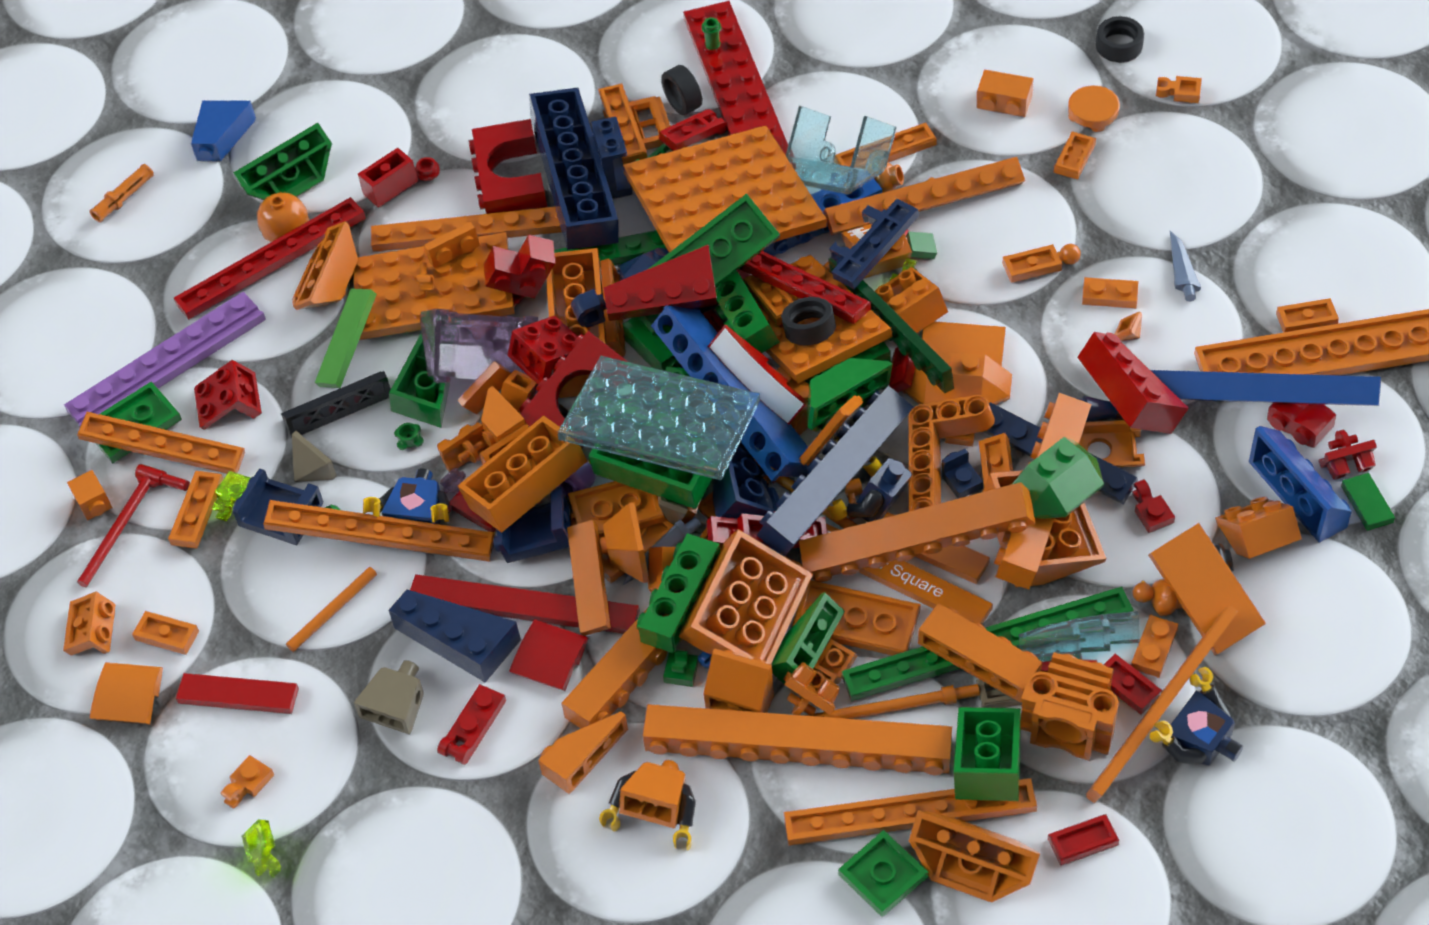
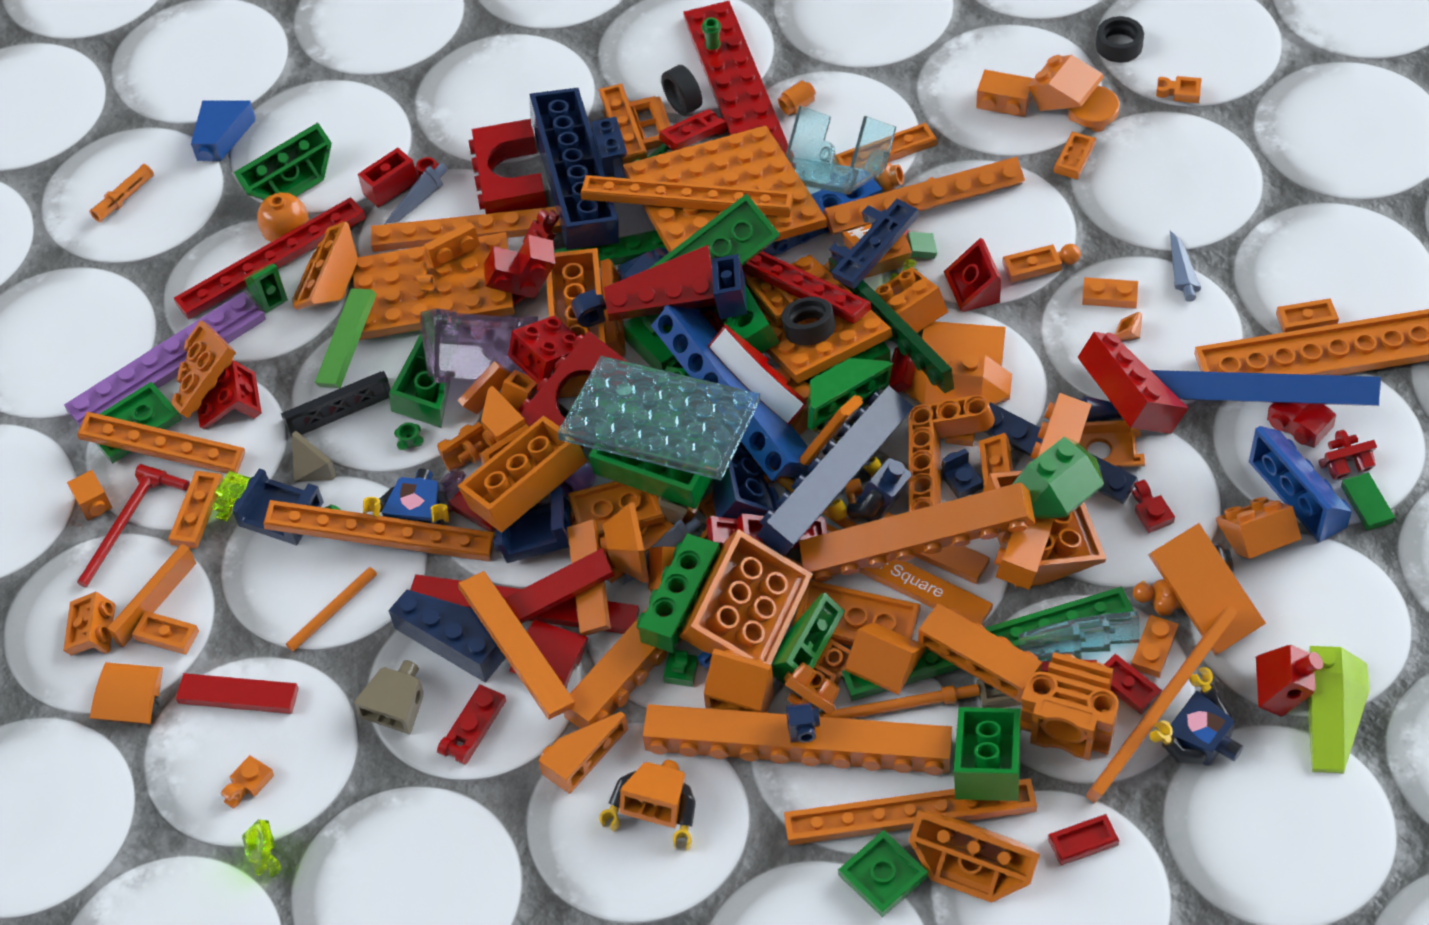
none -> orange tile [108,544,196,648]
none -> orange plate [171,320,236,418]
none -> green slope [244,264,288,313]
none -> sand blue bar [384,163,448,224]
none -> orange tile [458,571,575,720]
none -> red tile [504,548,615,624]
none -> red plate [523,209,559,243]
none -> orange tile [581,175,793,217]
none -> dark blue brick [712,254,747,319]
none -> orange brick [777,80,816,115]
none -> dark blue plate [786,703,820,743]
none -> orange slope [845,622,926,695]
none -> red slope [944,238,1001,312]
none -> orange slope [1028,55,1104,111]
none -> red torso [1256,645,1323,717]
none -> lime wedge [1307,646,1370,773]

